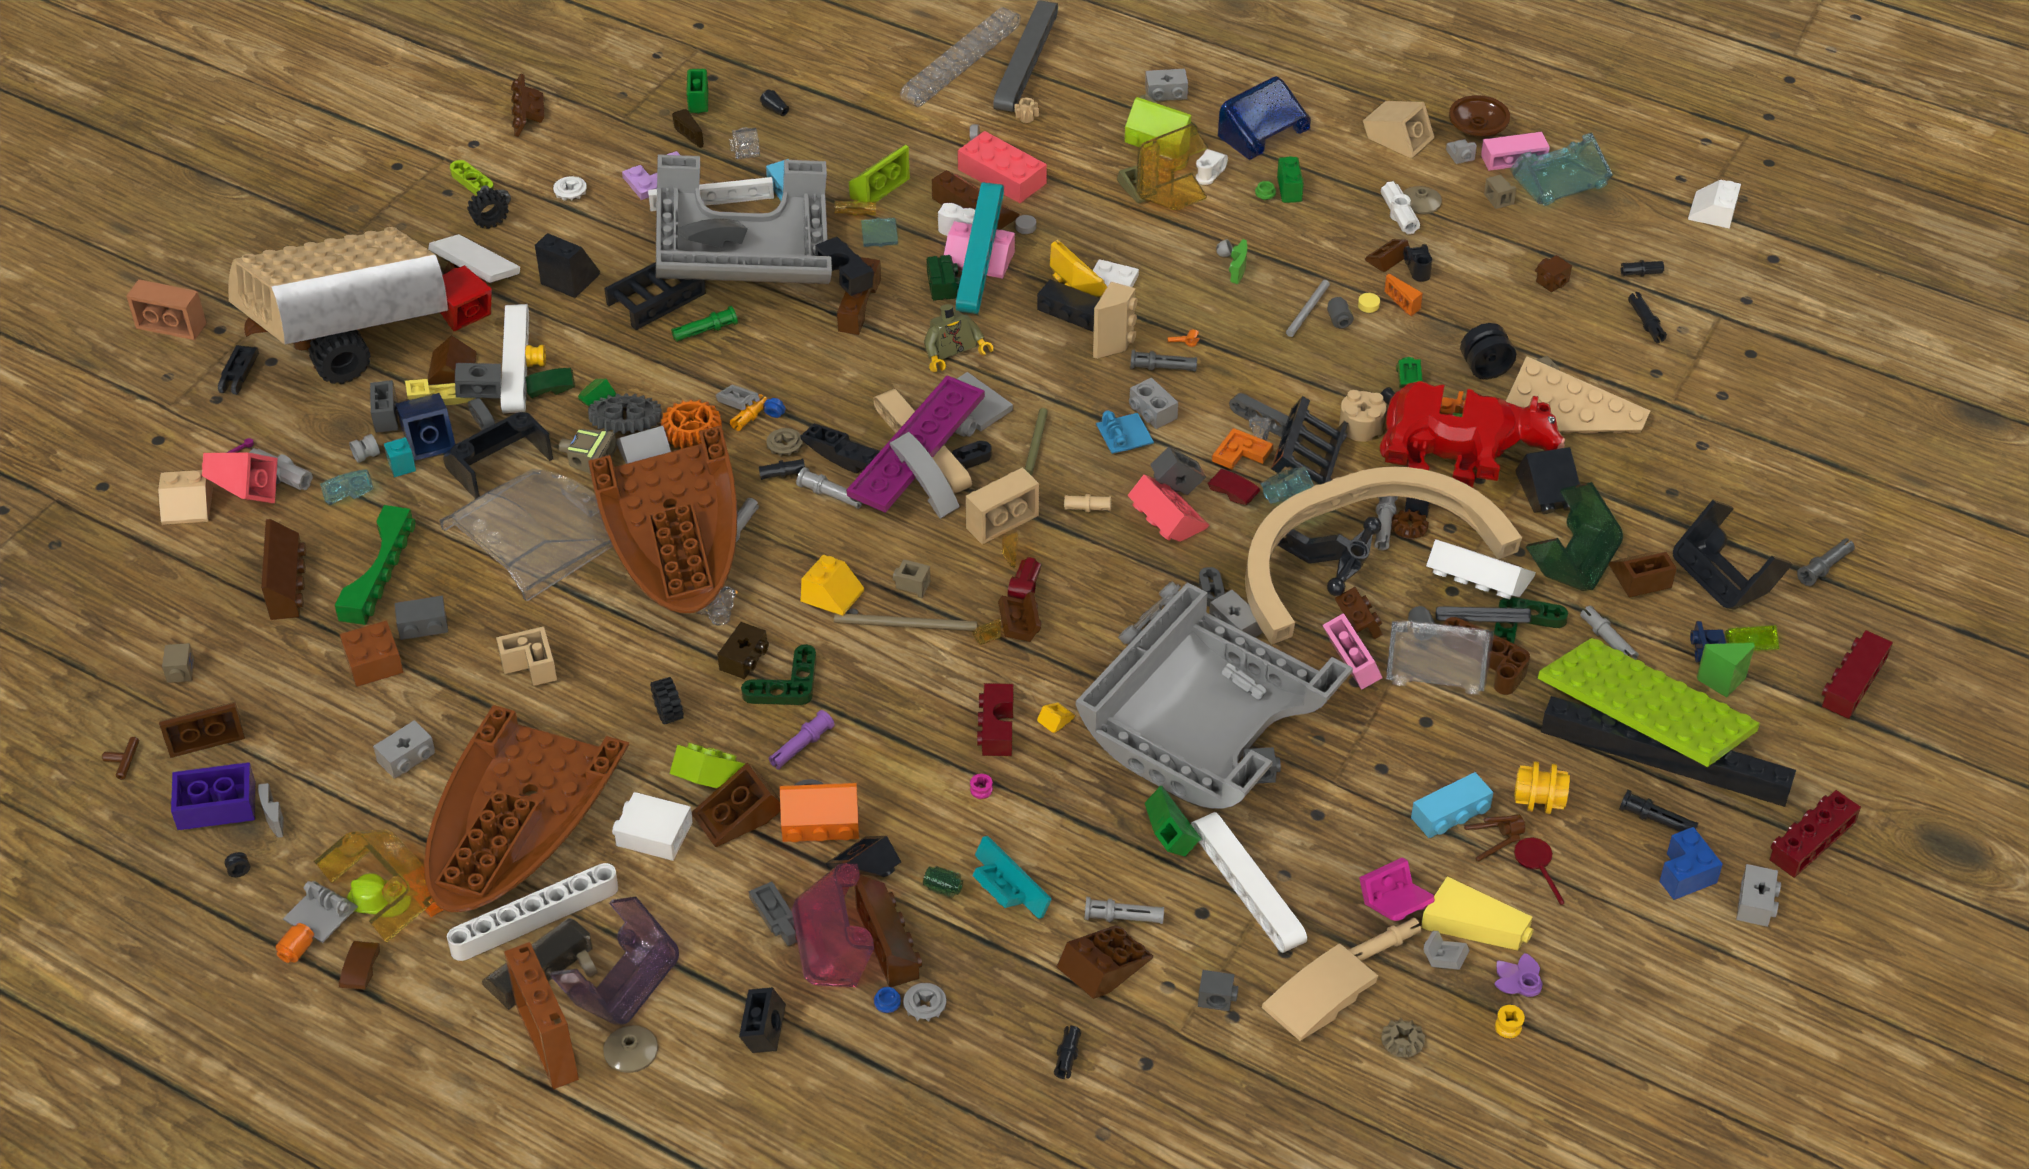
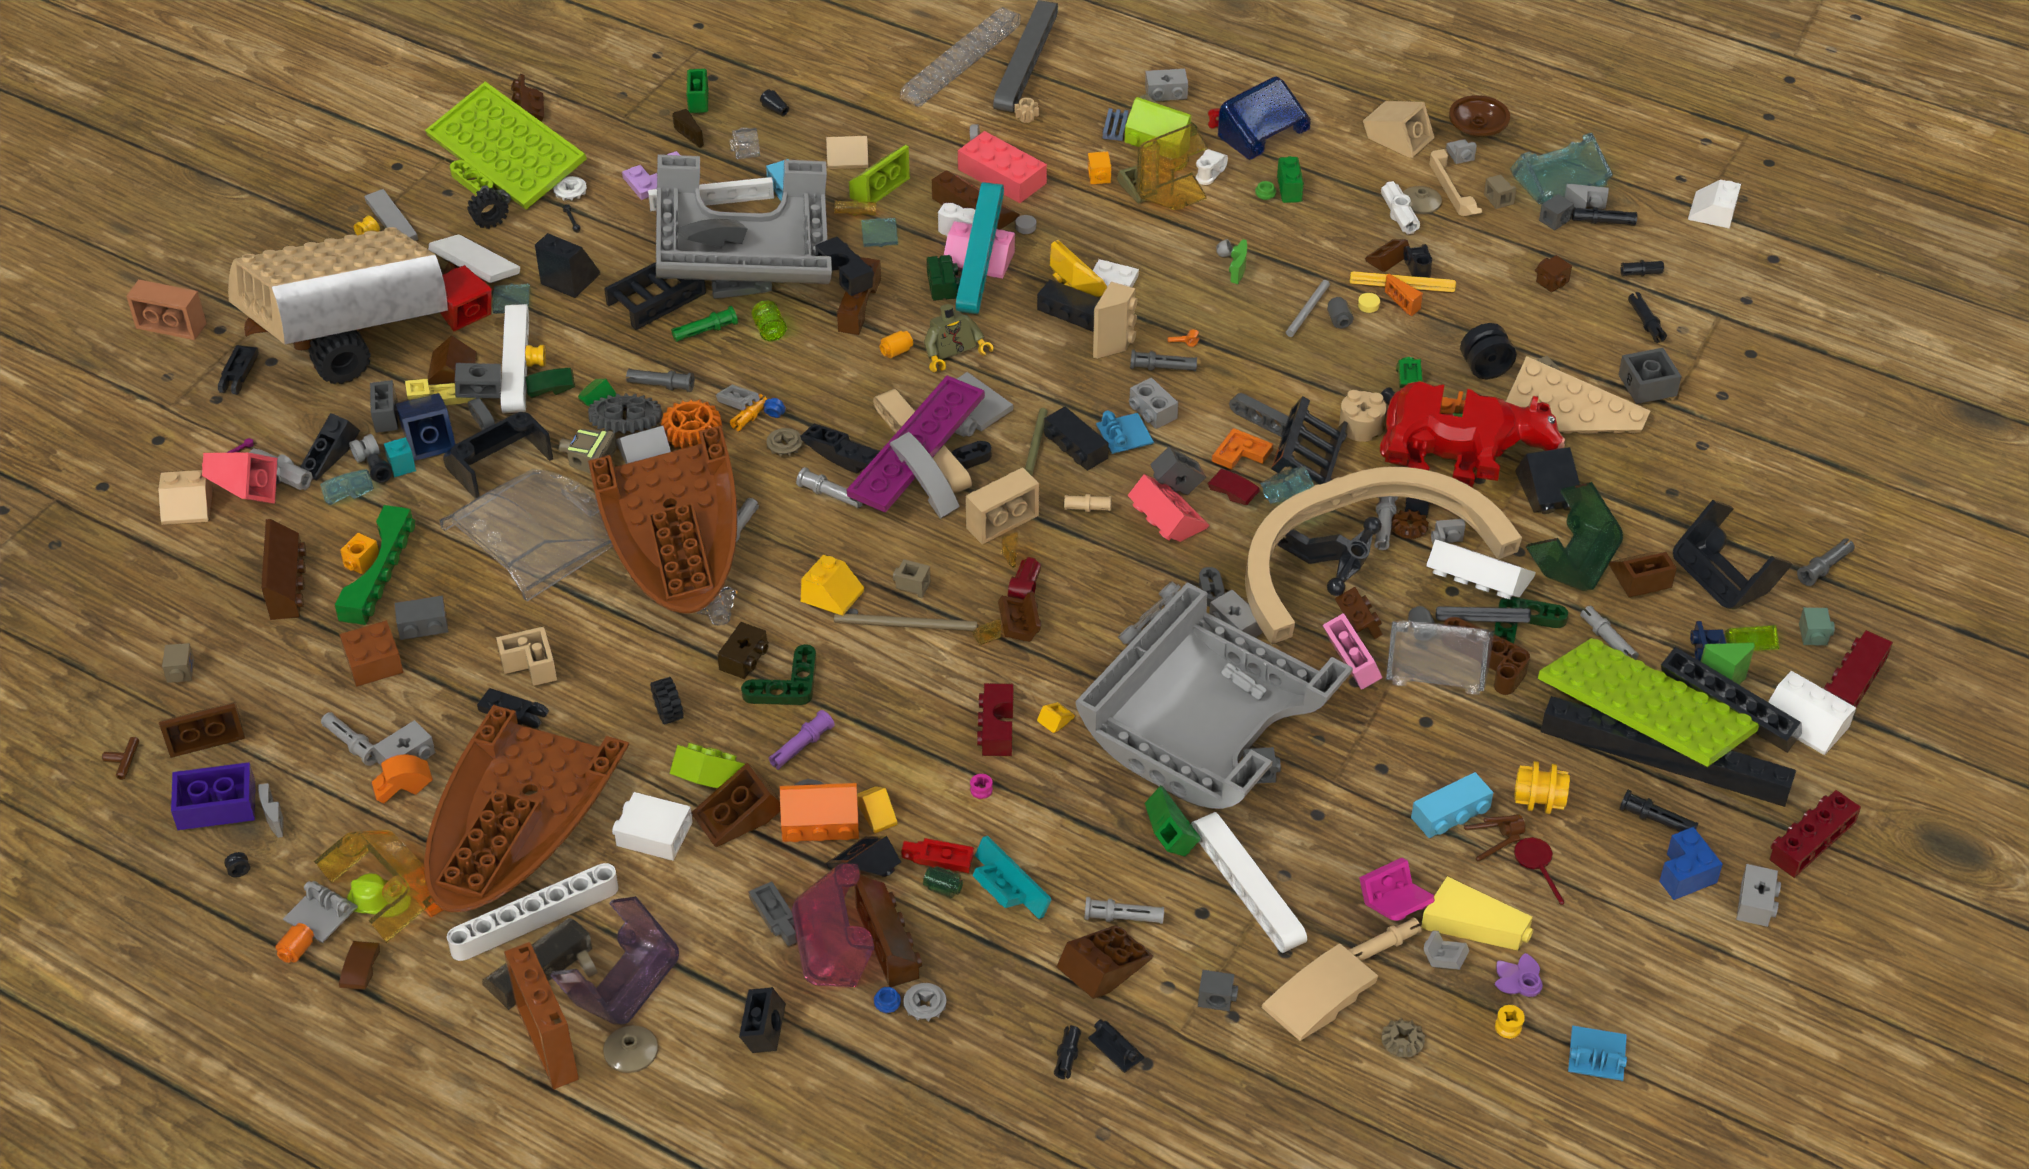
black pin [759,458,805,480] -> none
clear tile [1249,417,1272,441] -> none
bright pink brick [1481,132,1550,171] -> none
none -> black slope [300,413,360,481]
none -> light grey pin [321,712,377,766]
none -> light orange brick [340,533,379,575]
none -> yellow wheel [353,216,380,236]
none -> light grey tile [364,189,418,241]
none -> black cone [367,453,392,483]
none -> orange brick [372,754,433,803]
none -> lime plate [425,82,587,210]
none -> black hinge [477,688,549,728]
none -> clear light blue piece [493,283,530,314]
none -> black hinge [562,204,581,232]
none -> dark grey pin [626,368,695,392]
none -> dark grey hinge [712,280,772,299]
none -> clear neon green wheel [751,300,787,341]
none -> tan slope [826,136,868,169]
none -> yellow slope [857,786,898,834]
none -> light orange brick [879,331,913,359]
none -> red hinge [901,838,974,873]
none -> black brick [1044,406,1109,471]
none -> light orange brick [1088,151,1111,184]
none -> black hinge [1088,1019,1145,1073]
none -> sand blue tile [1103,108,1129,141]
none -> red plate [1208,108,1228,129]
none -> yellow axle [1350,271,1456,293]
none -> tan piece [1429,149,1482,216]
none -> light grey bracket [1431,519,1465,545]
none -> dark grey brick [1539,194,1574,230]
none -> light grey slope [1564,184,1609,210]
none -> dark azure hinge [1568,1026,1627,1081]
none -> black pin [1572,207,1637,226]
none -> dark grey brick [1618,348,1682,404]
none -> black brick [1661,647,1802,753]
none -> white slope [1768,671,1856,755]
none -> sand green brick [1799,607,1835,646]

